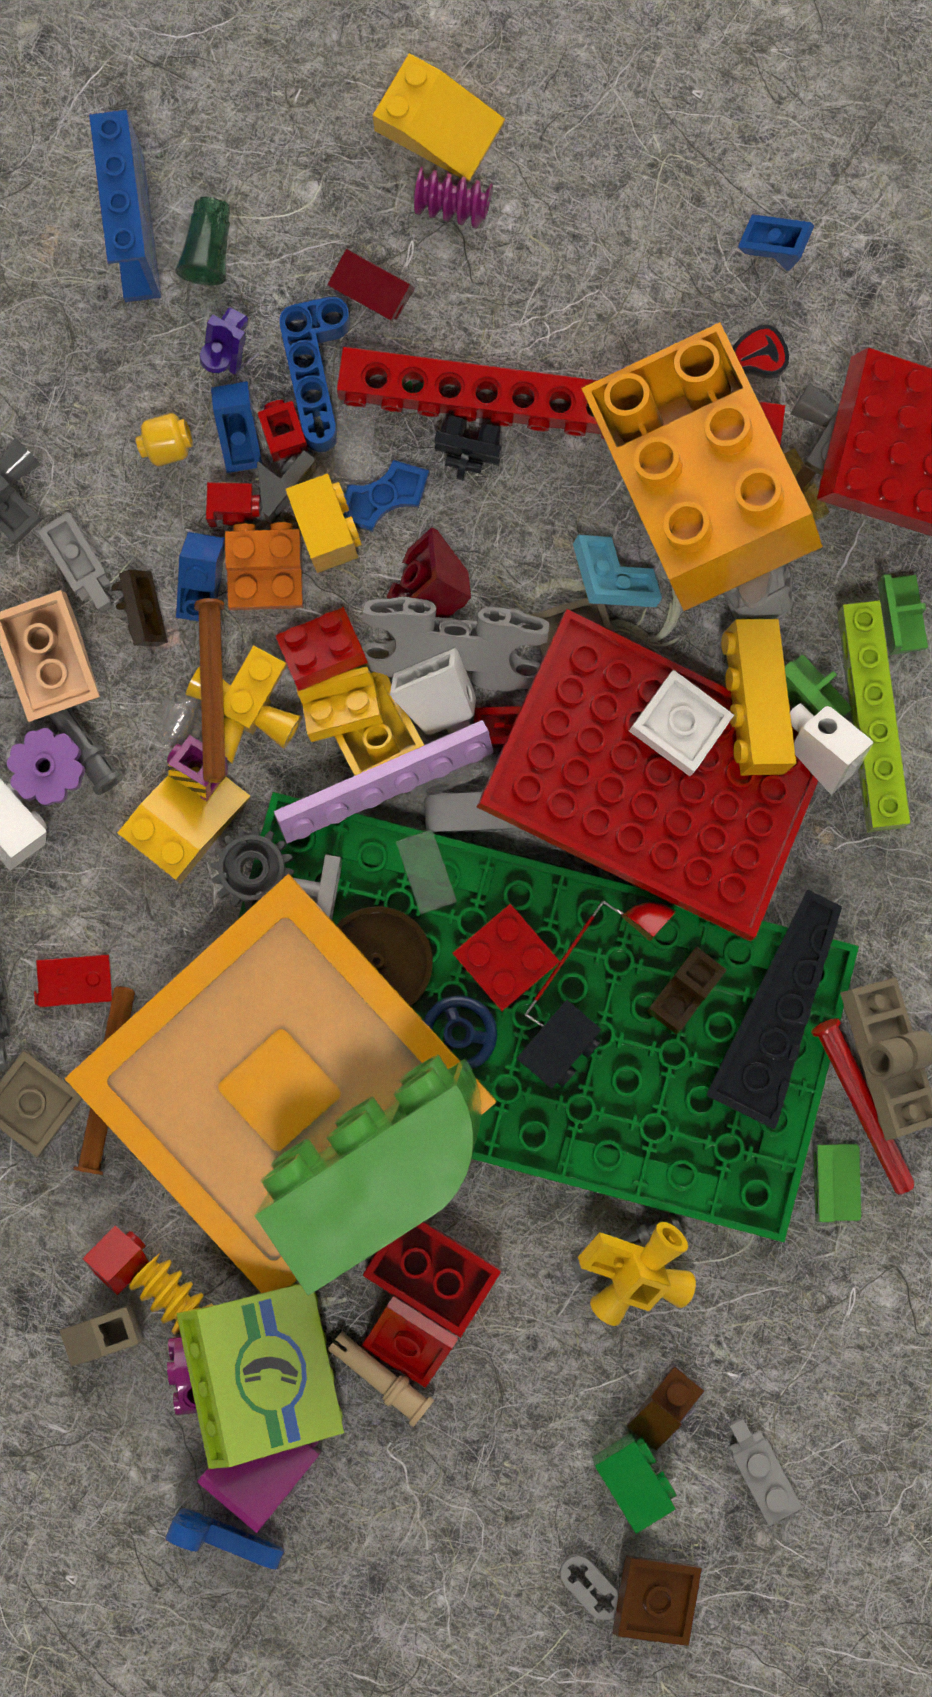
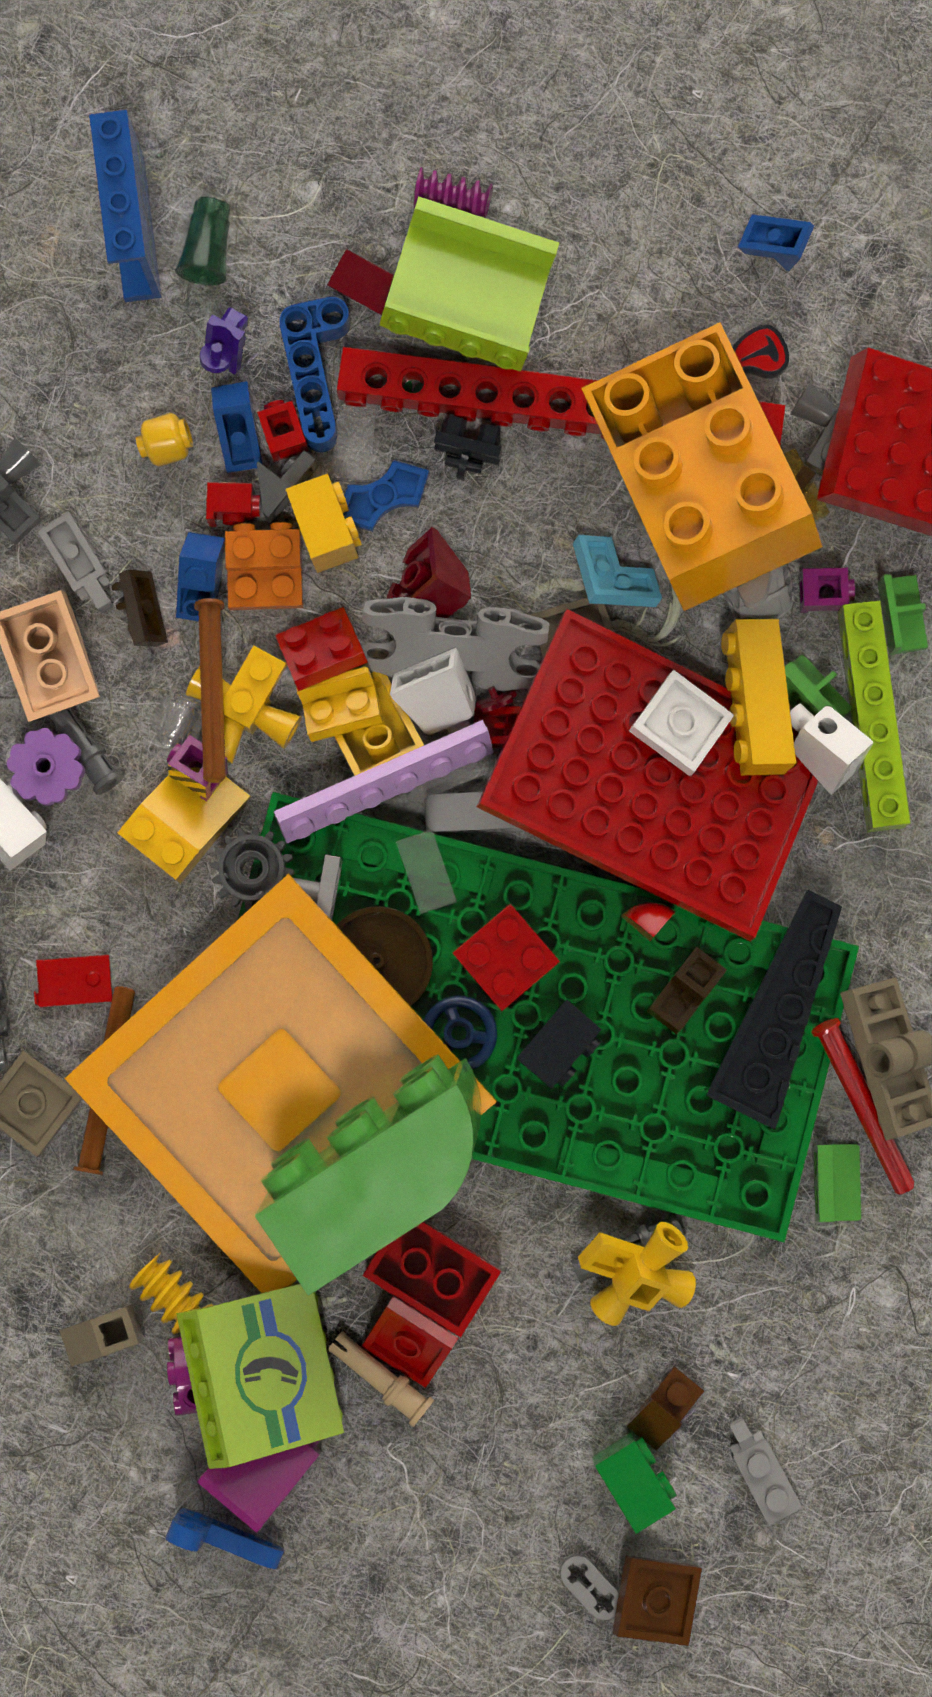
red brick [82,1226,149,1296] -> none
yellow slope [372,53,505,183] -> none
red piece [525,901,623,1028] -> none
none -> lime panel [379,196,559,372]
none -> dark red plant [475,687,517,712]
none -> magenta brick [799,567,855,613]

